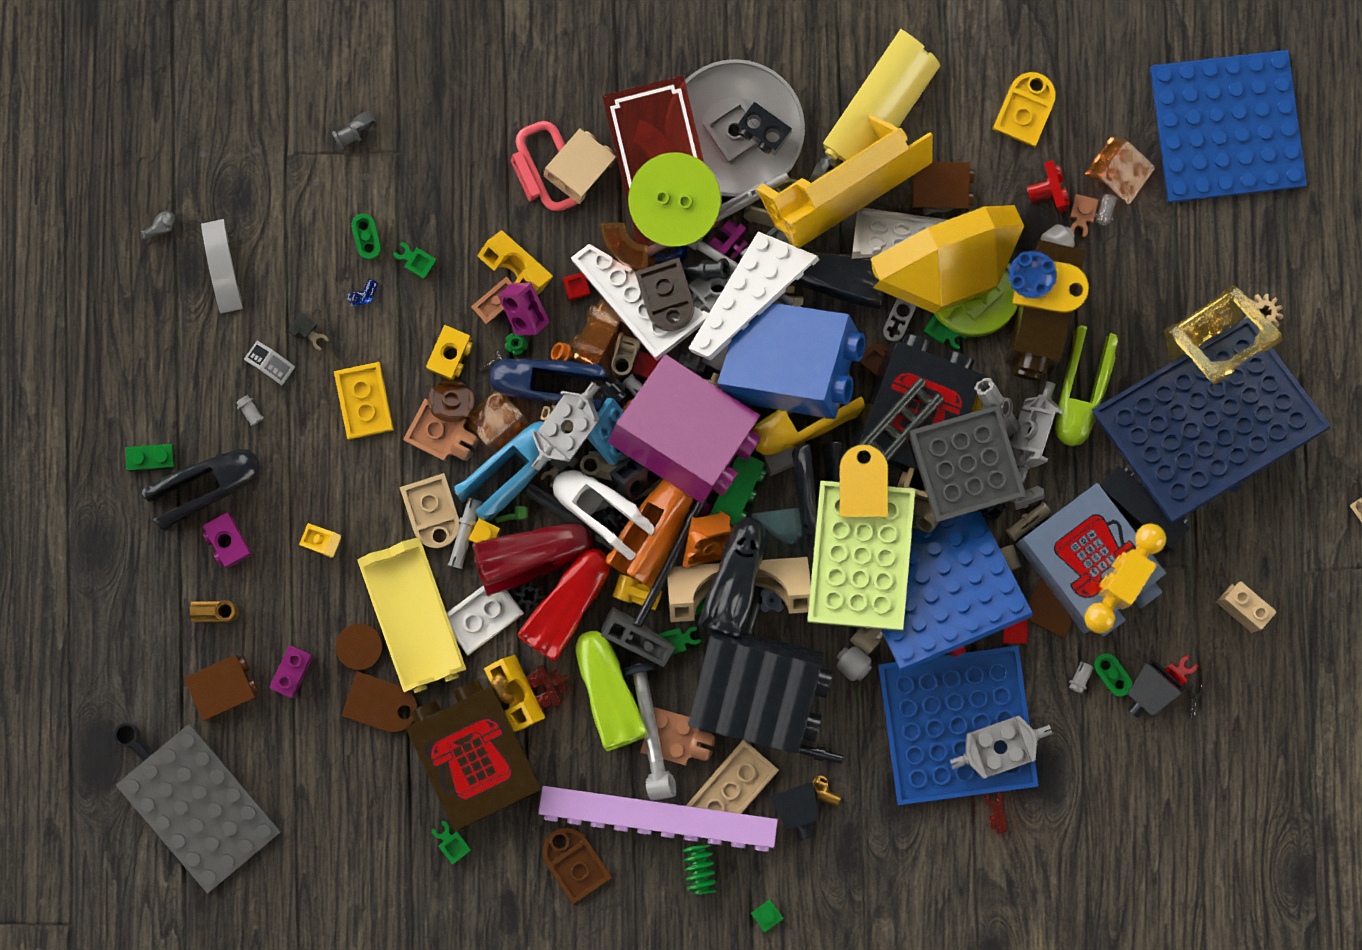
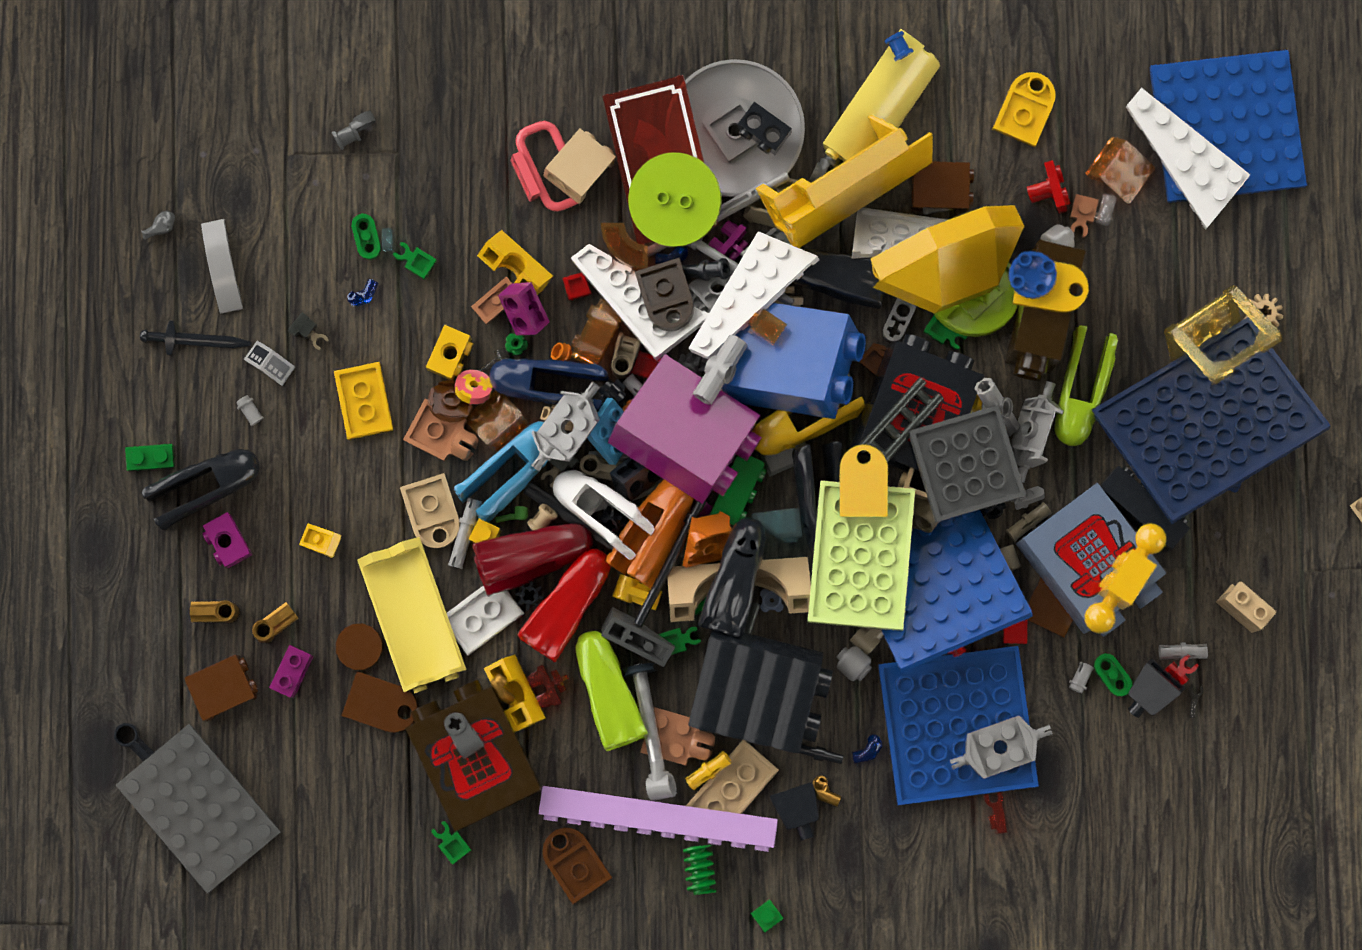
none -> black sword [140,320,251,355]
none -> pearl gold piece [252,602,299,643]
none -> clear light blue tile [382,228,393,251]
none -> dark grey piece [444,713,485,759]
none -> piece [455,369,492,404]
none -> tan bush [527,504,558,530]
none -> yellow pin [685,751,732,790]
none -> light grey piece [693,334,748,405]
none -> clear orange bracket [748,308,787,345]
none -> clear blue arm [852,734,882,764]
none -> blue bush [884,31,914,62]
none -> white wing [1126,88,1250,230]
none -> light grey pin [1158,642,1208,660]

